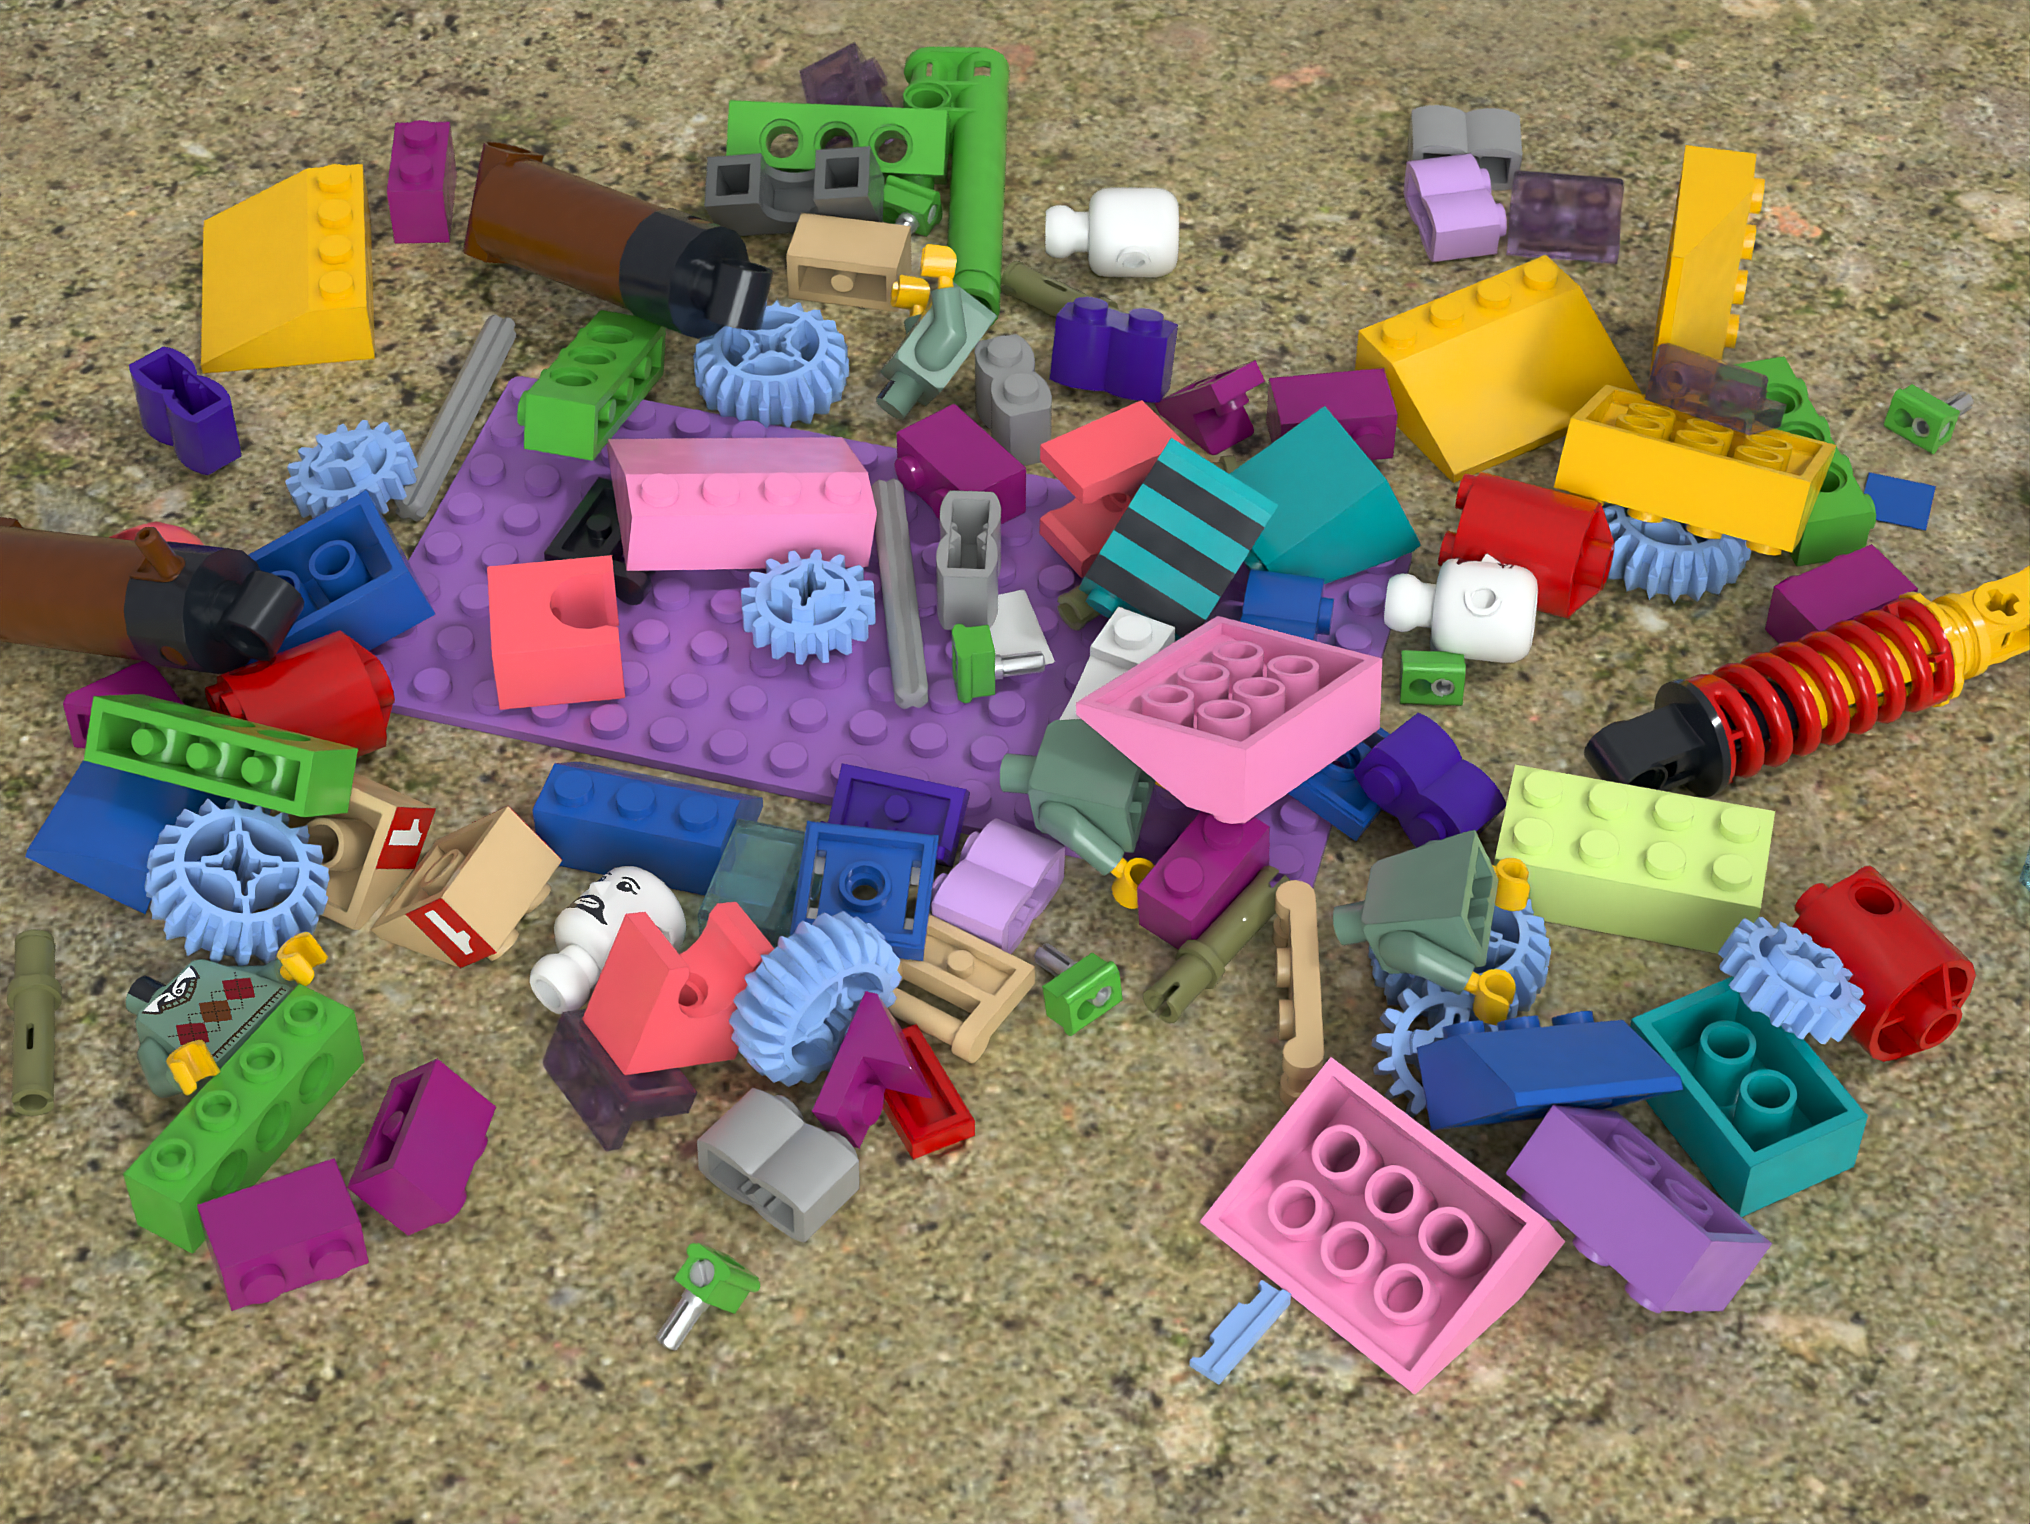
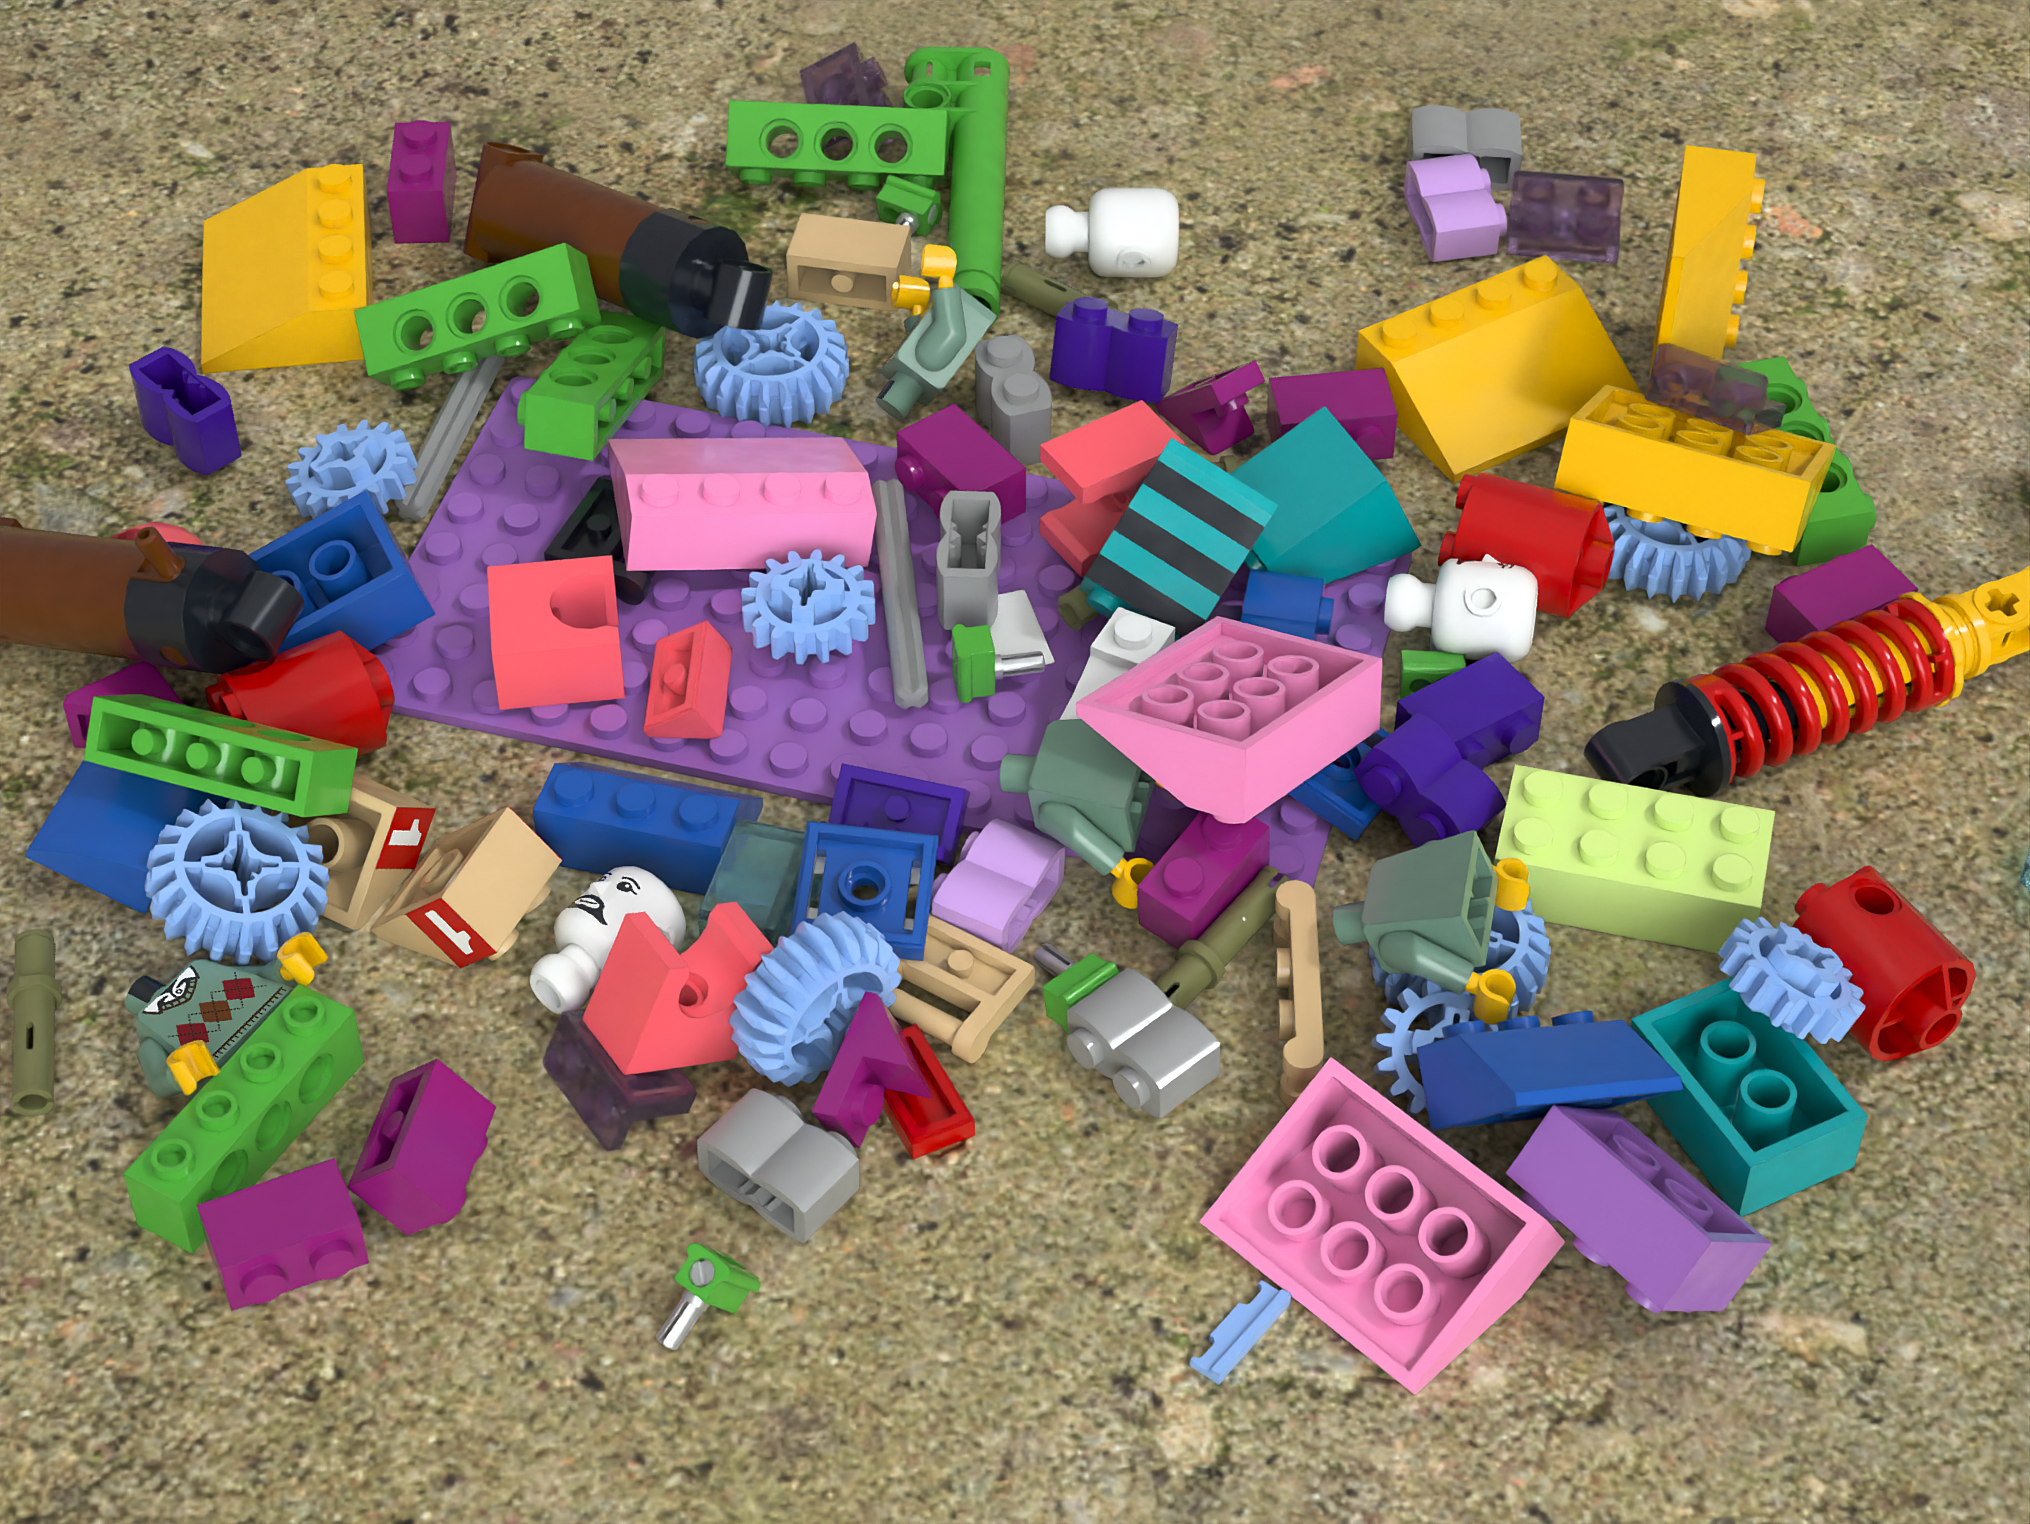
dark grey arch [704,146,884,236] -> none
blue sticker [1864,472,1936,531] -> none
bright green piece [1884,384,1973,454] -> none
none -> bright green brick [354,243,602,390]
none -> coral slope [643,620,732,739]
none -> light grey brick [1067,968,1220,1119]
none -> dark purple brick [1394,652,1545,770]

